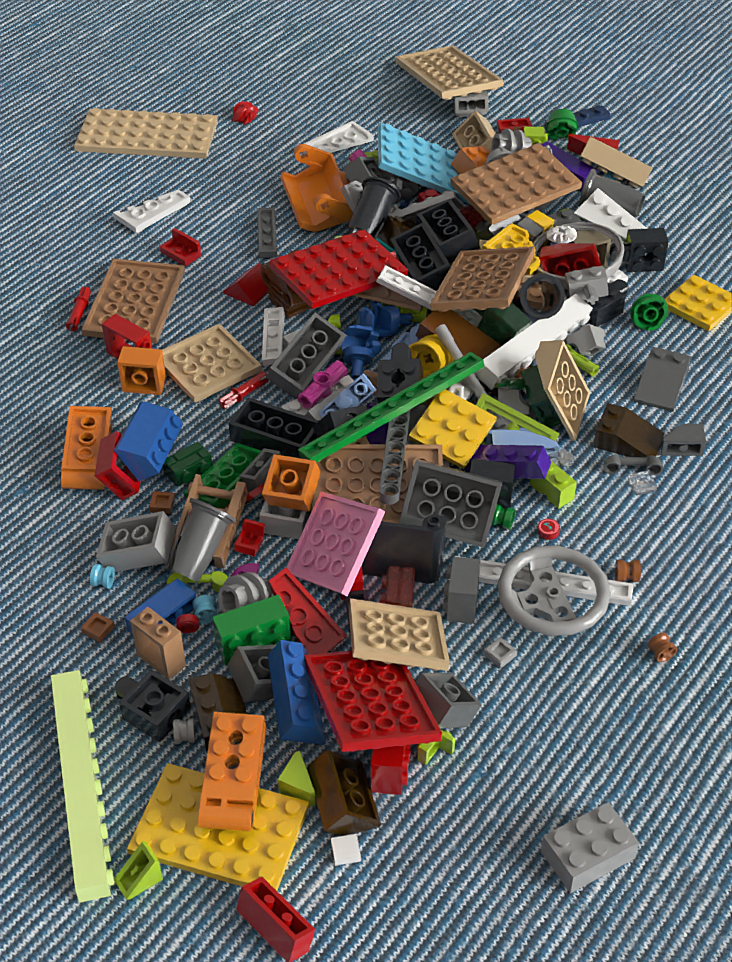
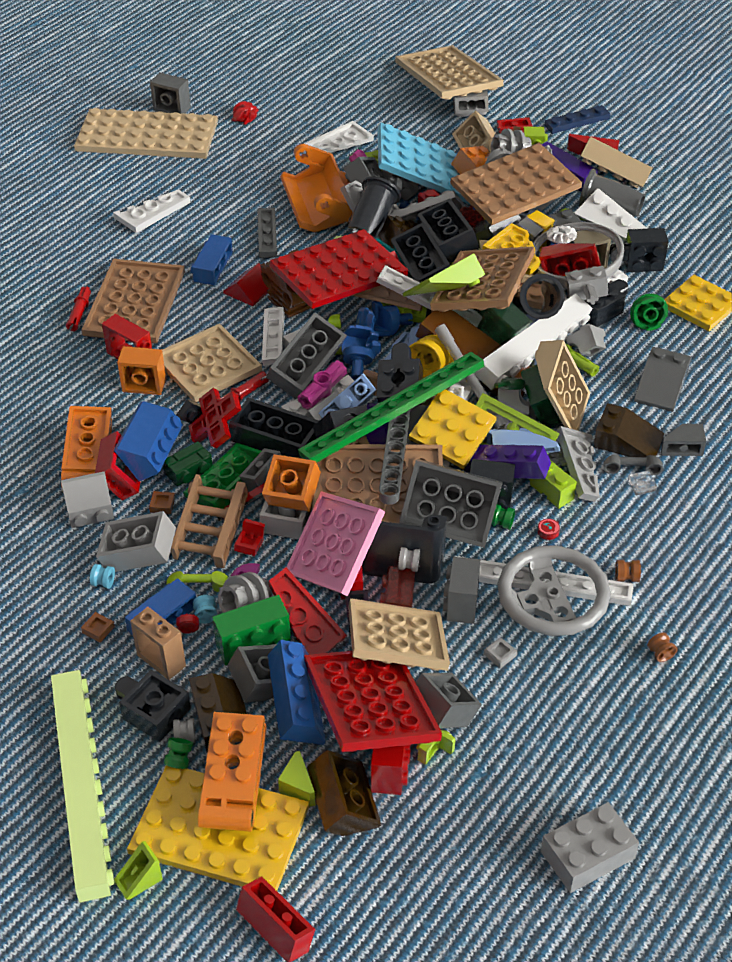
red bracket [159,228,201,267] -> none
dark grey piece [165,498,237,583] -> none
white tile [331,834,361,866] -> none
green cone [545,109,579,141] -> none
none -> light grey slope [61,471,114,528]
none -> dark grey brick [150,72,191,114]
none -> green wheel [164,737,193,769]
none -> black bracket [176,399,203,424]
none -> red plate [188,388,242,449]
none -> blue brick [190,234,233,285]
none -> light grey wheel [398,547,420,572]
none -> slope [402,254,485,297]
none -> light grey wing [556,426,600,502]

